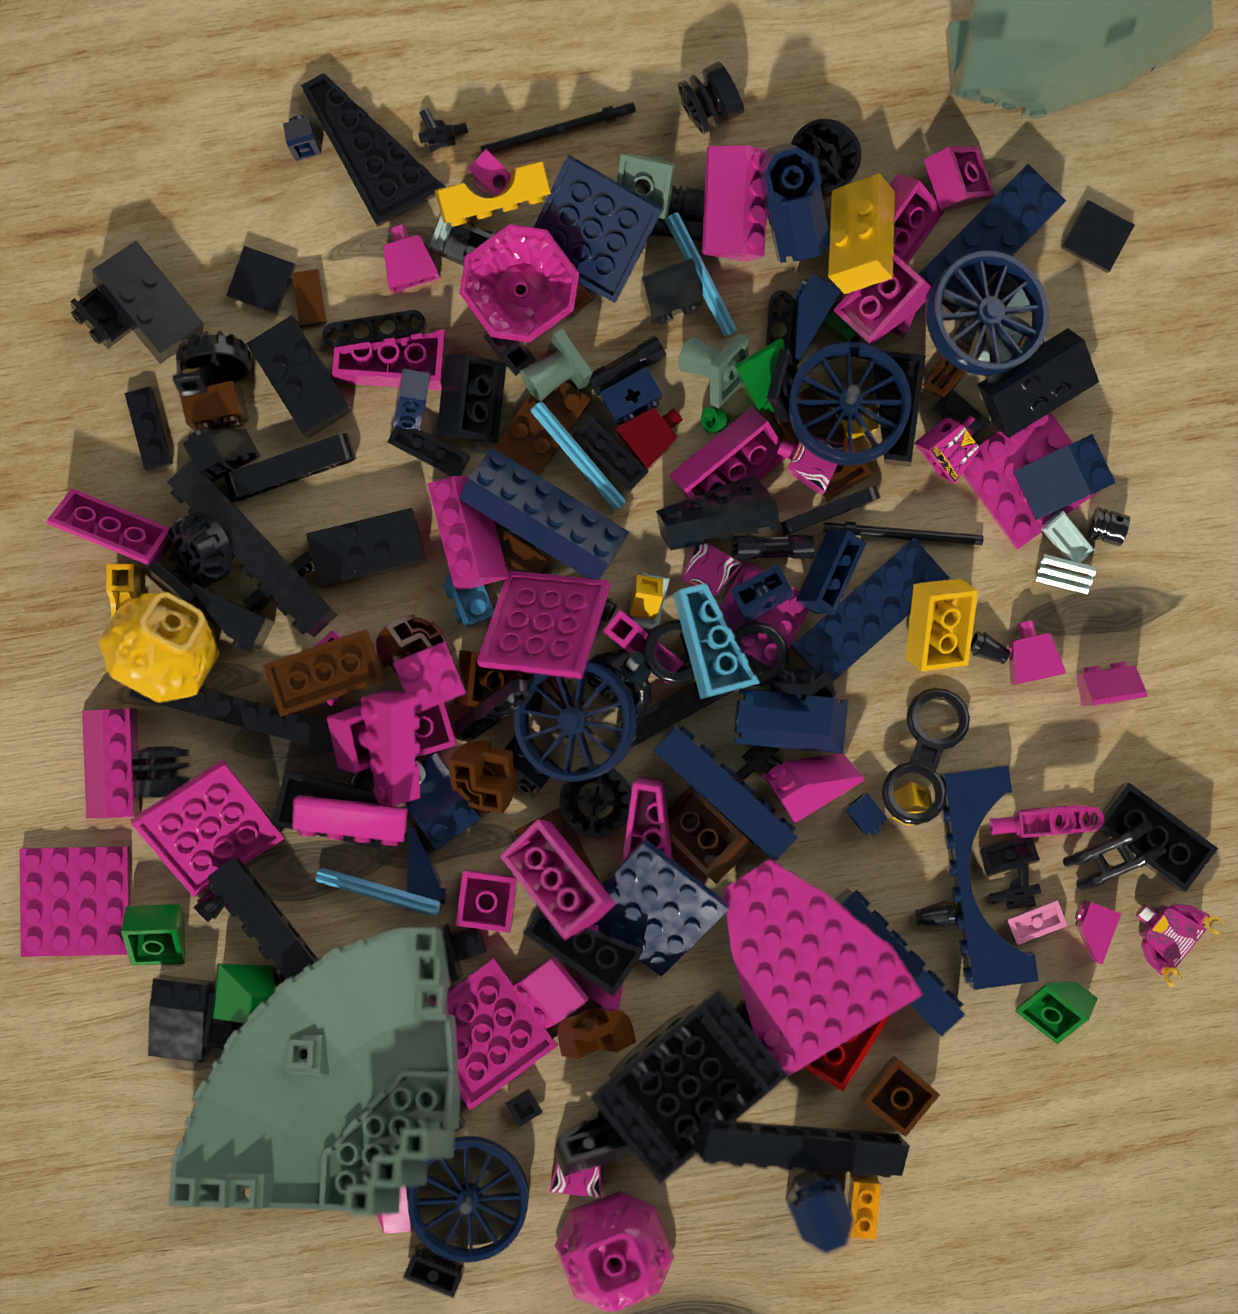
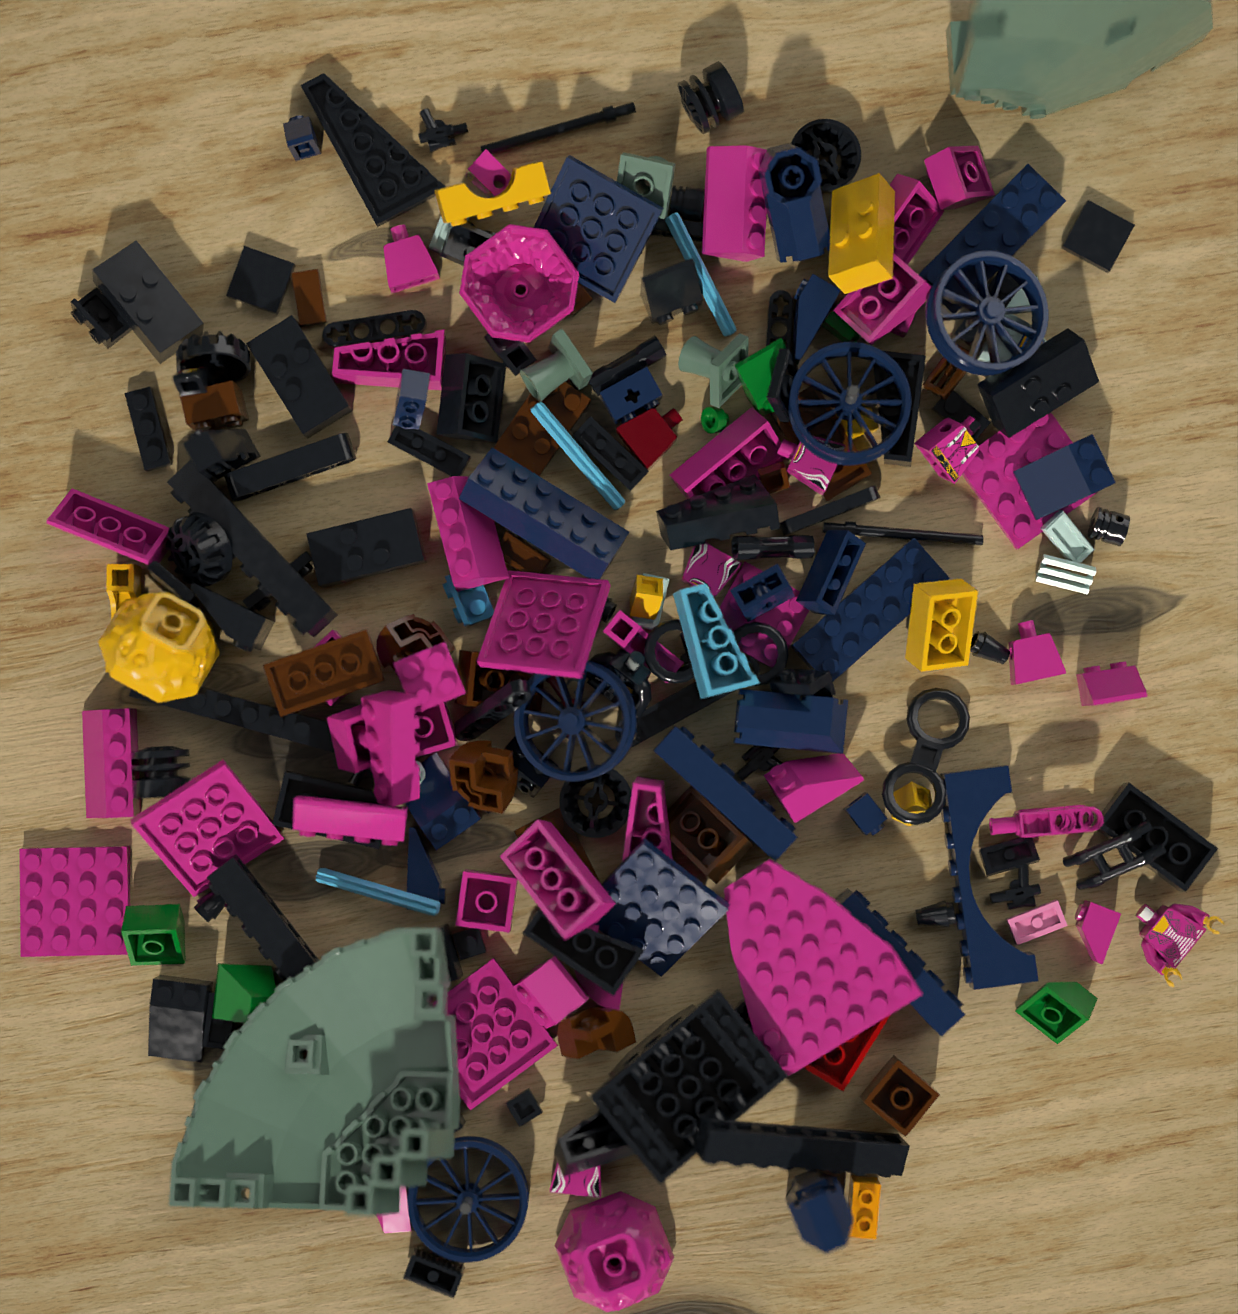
none -> reddish brown plate [757,461,790,494]

